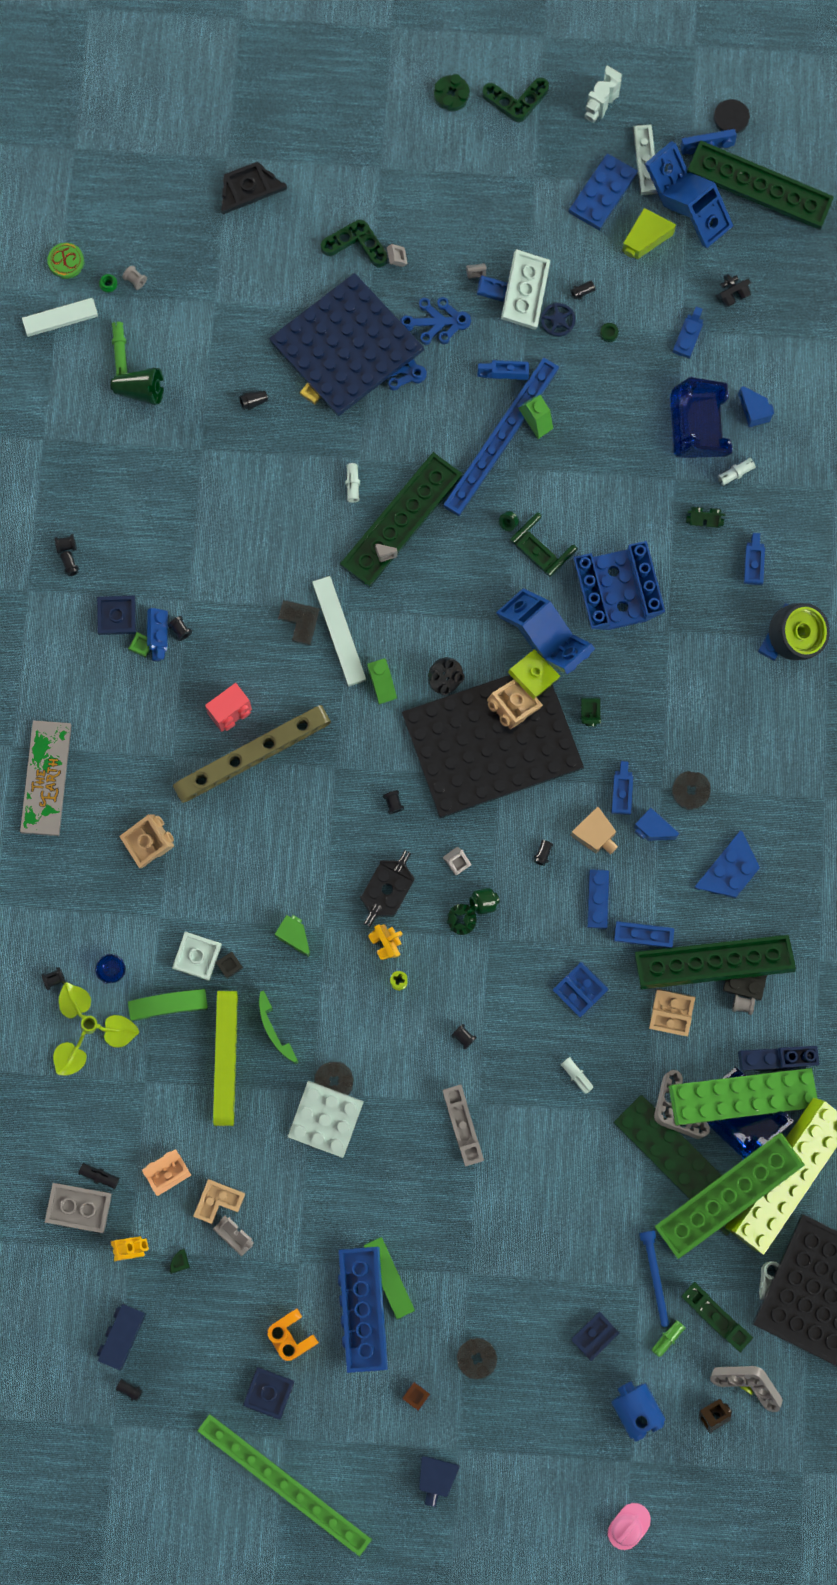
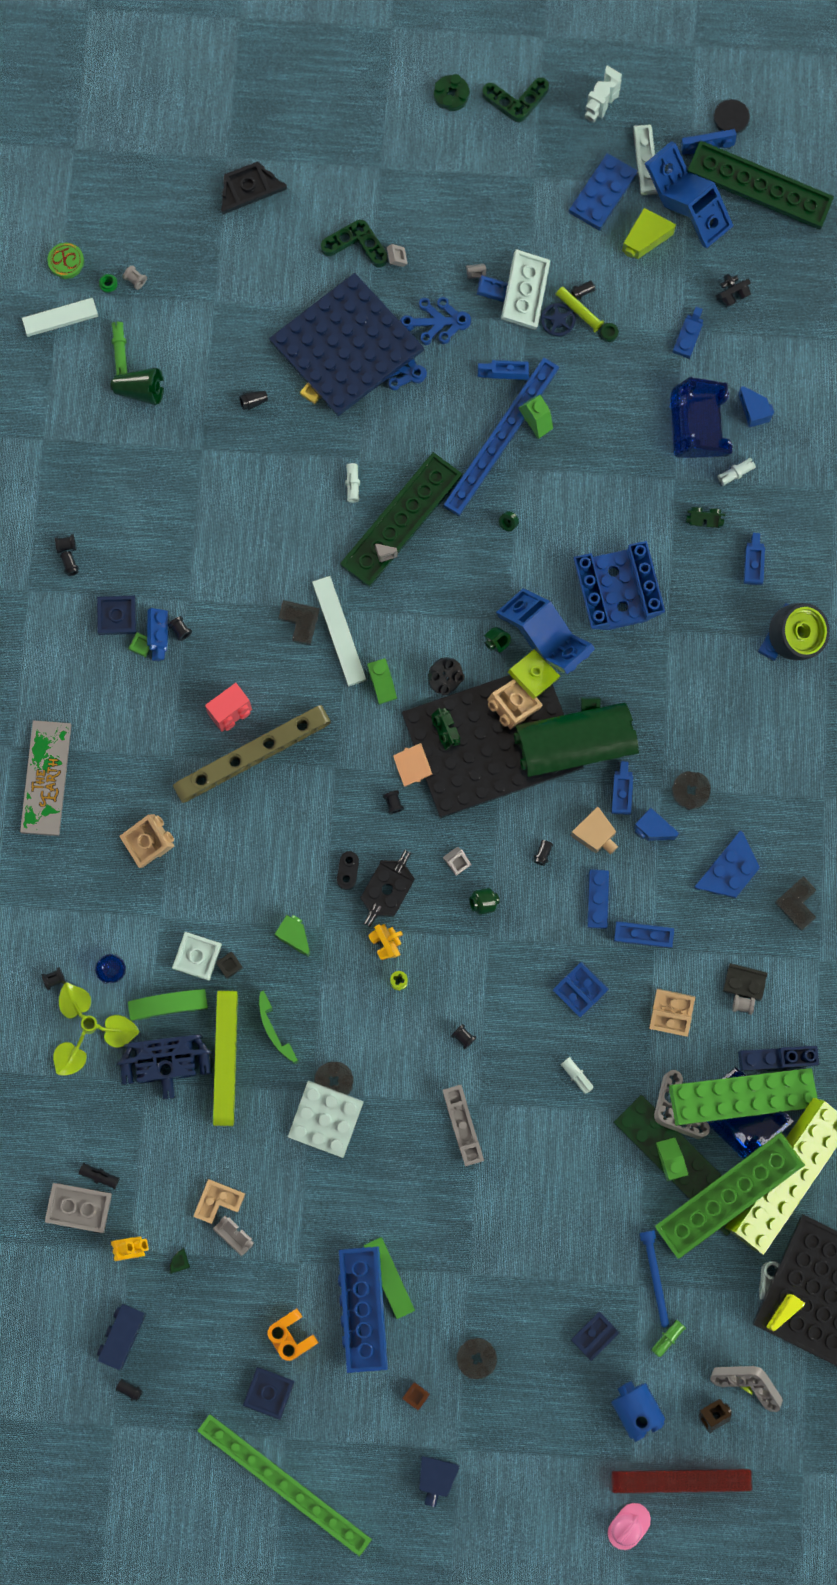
light nougat bracket [142,1150,191,1196] -> none
dark green gear [447,904,477,935] -> none
dark green plate [509,512,577,577] -> none
dark green plate [635,935,796,989] -> none
dark green slope [681,1282,753,1353] -> none
none -> dark blue piece [116,1035,214,1100]
none -> black plate [337,851,359,890]
none -> light nougat piece [393,743,433,787]
none -> dark green hinge [431,708,461,750]
none -> dark green plate [484,627,511,653]
none -> dark green cylinder [514,702,639,777]
none -> lime pin [555,286,604,333]
none -> clear red beam [611,1469,752,1493]
none -> bright green slope [656,1138,688,1181]
none -> neon yellow slope [767,1294,805,1331]
none -> clear smoke plate [775,876,817,931]

